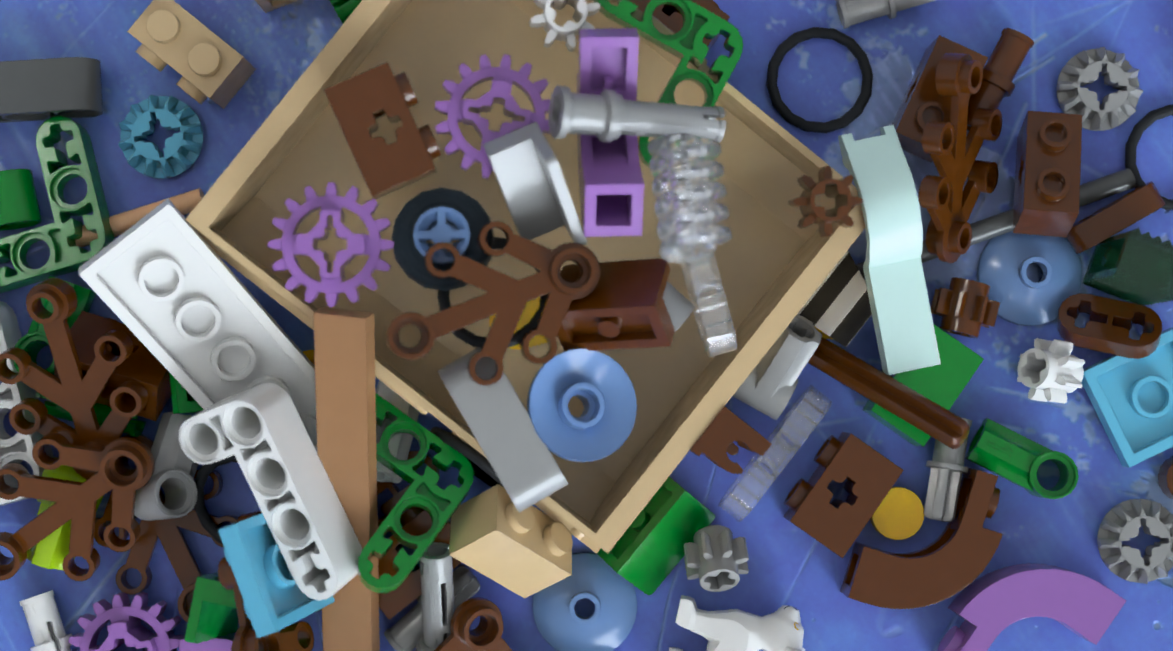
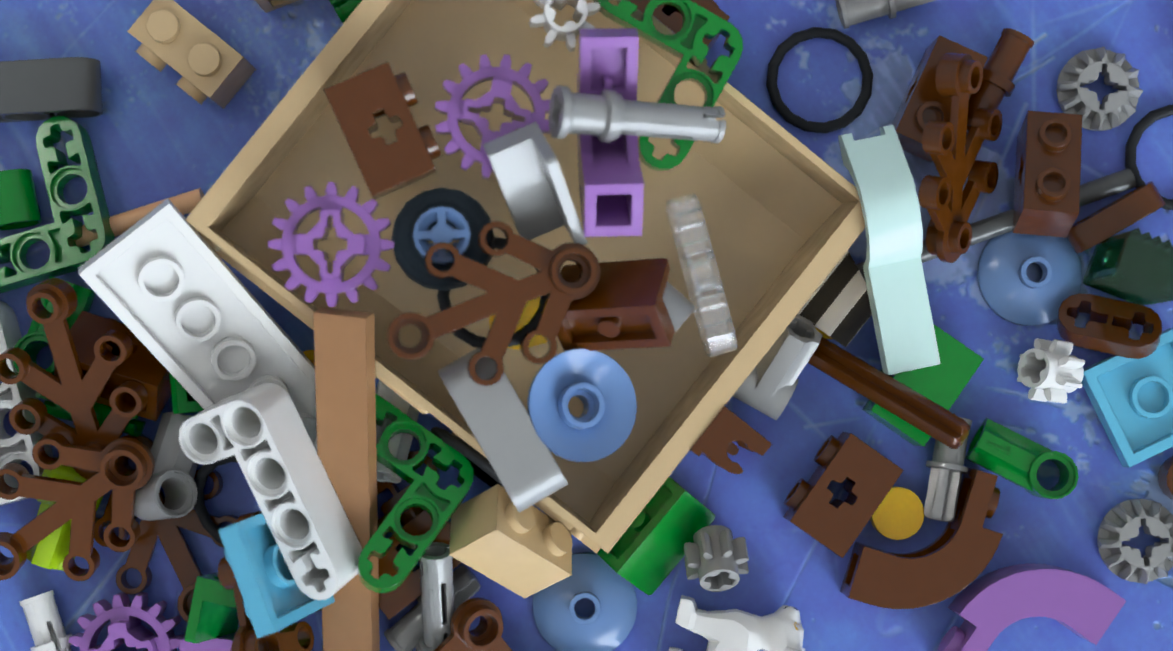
medium azure gear [118,95,203,178] -> none
clear piece [648,133,732,264] -> none
clear beam [718,385,832,522] -> none
reddish brown gear [788,166,863,237] -> none
reddish brown gear [931,277,1000,338] -> none

